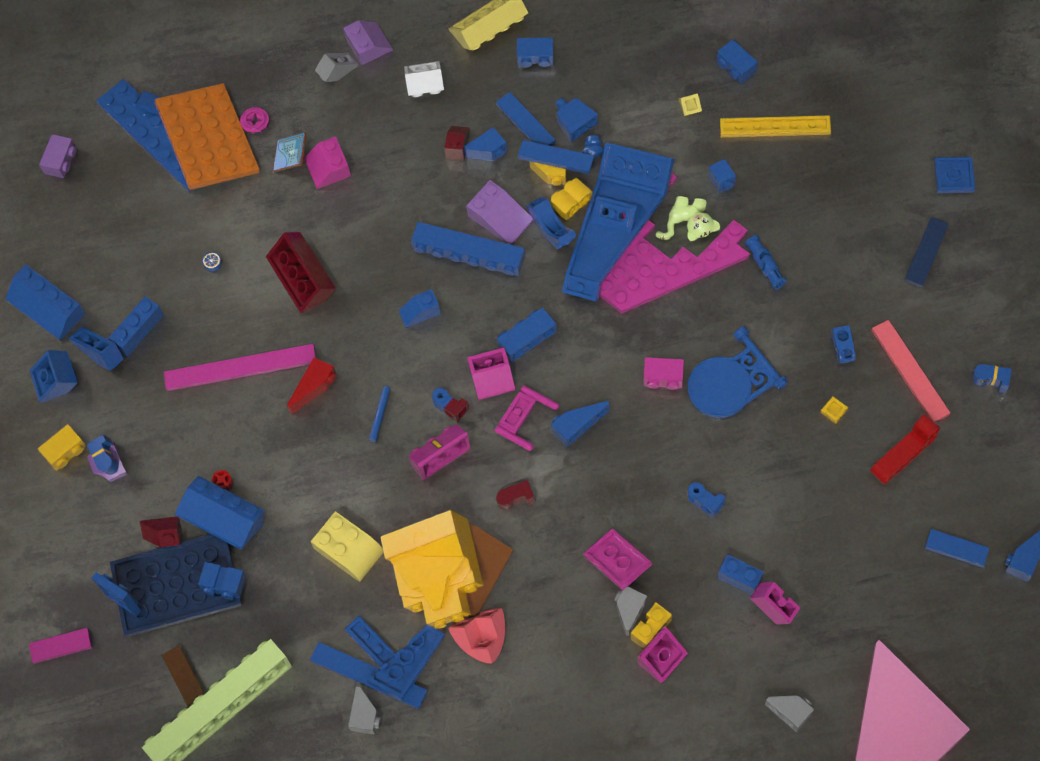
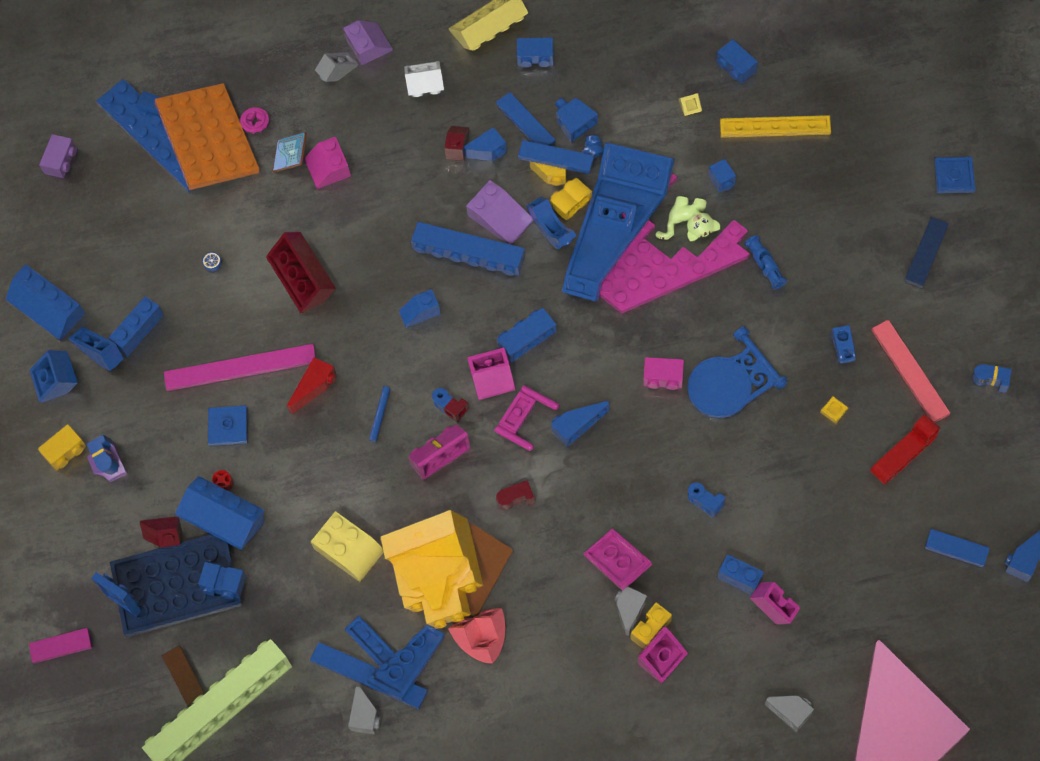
none -> blue plate [208,405,247,446]

